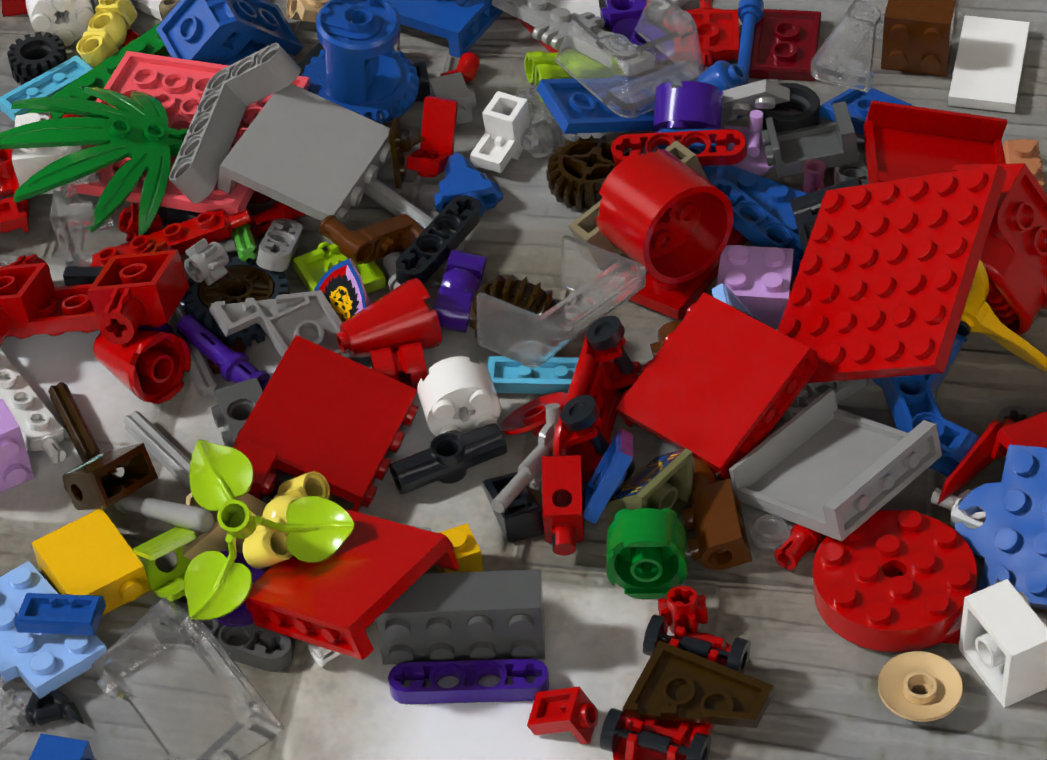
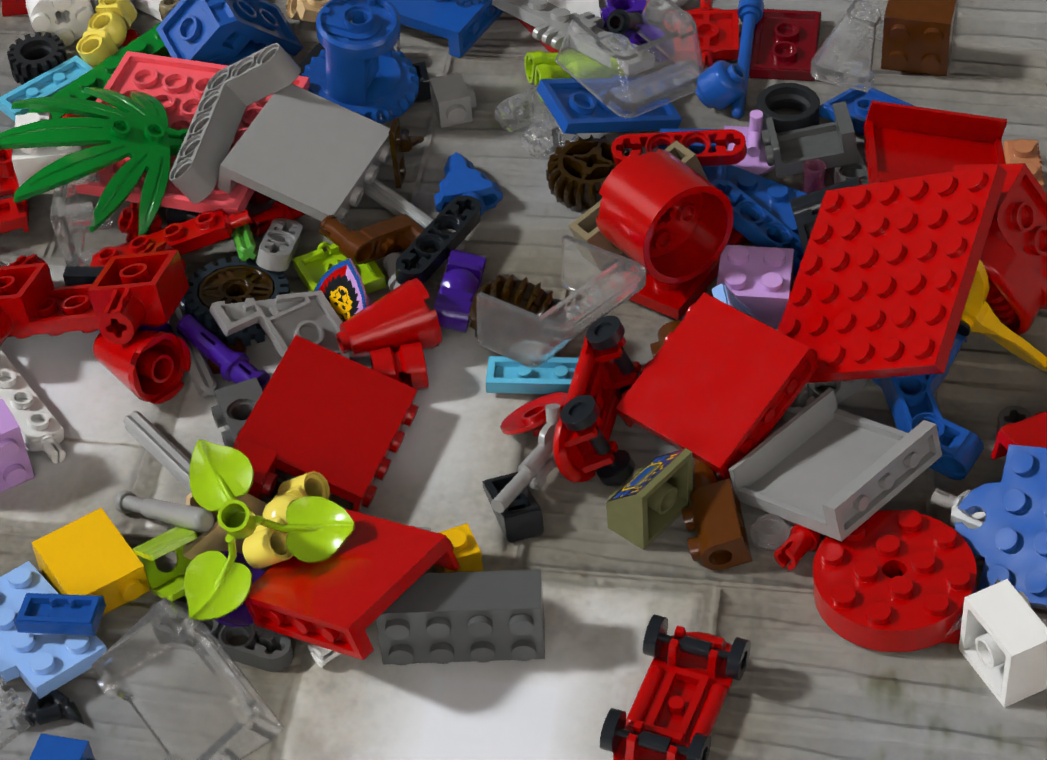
dark brown axle [48,382,101,463] -> none
dark brown torso [62,443,158,510] -> none
light grey gear [184,238,229,285] -> none
dark purple beam [388,659,549,704] -> none
black piece [389,423,507,494] -> none
red bracket [406,96,458,178] -> none
white brick [417,356,501,436] -> none
red arm [440,52,480,83] -> none
white brick [470,91,530,173] -> none
red bracket [527,686,598,745] -> none
red torso [542,455,584,556] -> none
blue plate [583,428,633,524] -> none
green brick [606,508,687,599] -> none
dark brown wing [622,640,774,728] -> none
dark purple brick [653,81,723,133] -> none
red gear [658,586,708,634] -> none
light grey hinge [722,79,790,122] -> none
tan dish [878,651,963,722] -> none
red bar [937,418,1015,505] -> none
white tile [948,15,1030,113] -> none
none -> black pin [607,9,644,35]

